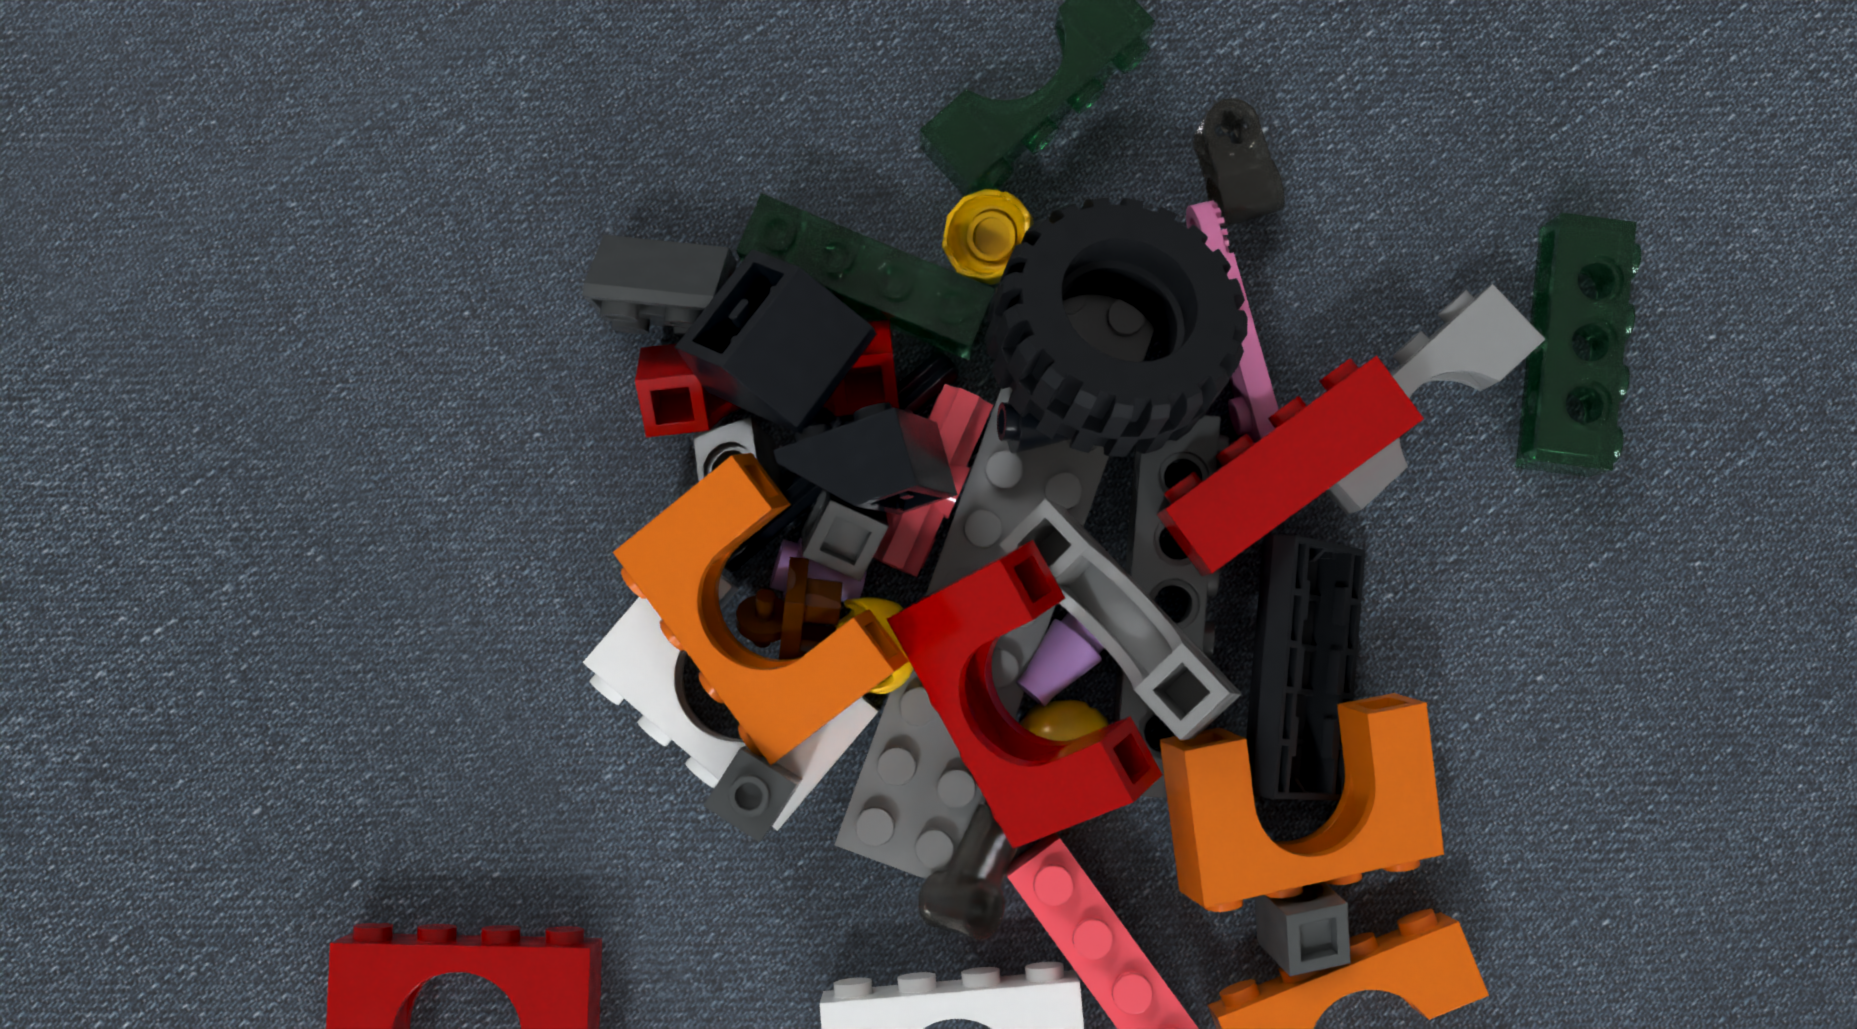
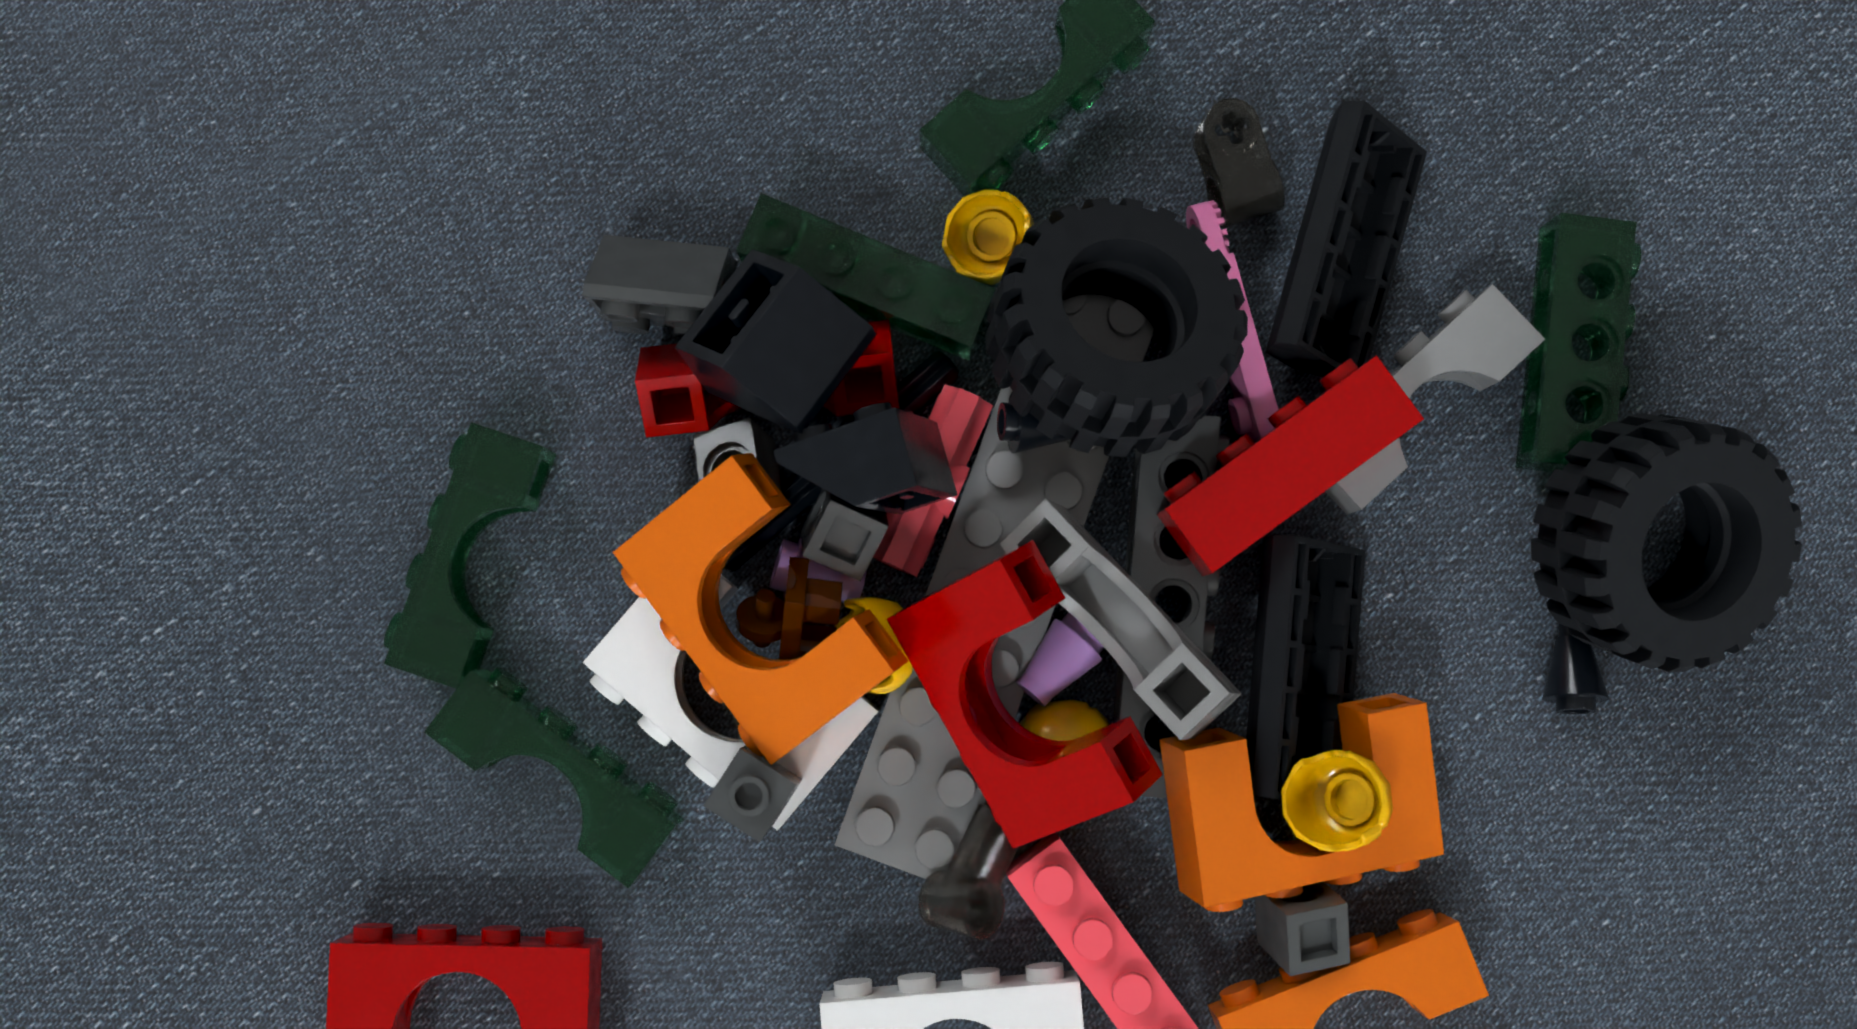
none -> clear green arch [384,422,556,689]
none -> clear green arch [424,667,685,888]
none -> black piece [1265,100,1427,377]
none -> yellow hair [1281,750,1393,852]
none -> black tyre [1531,413,1802,672]
none -> black cone [1542,624,1609,714]

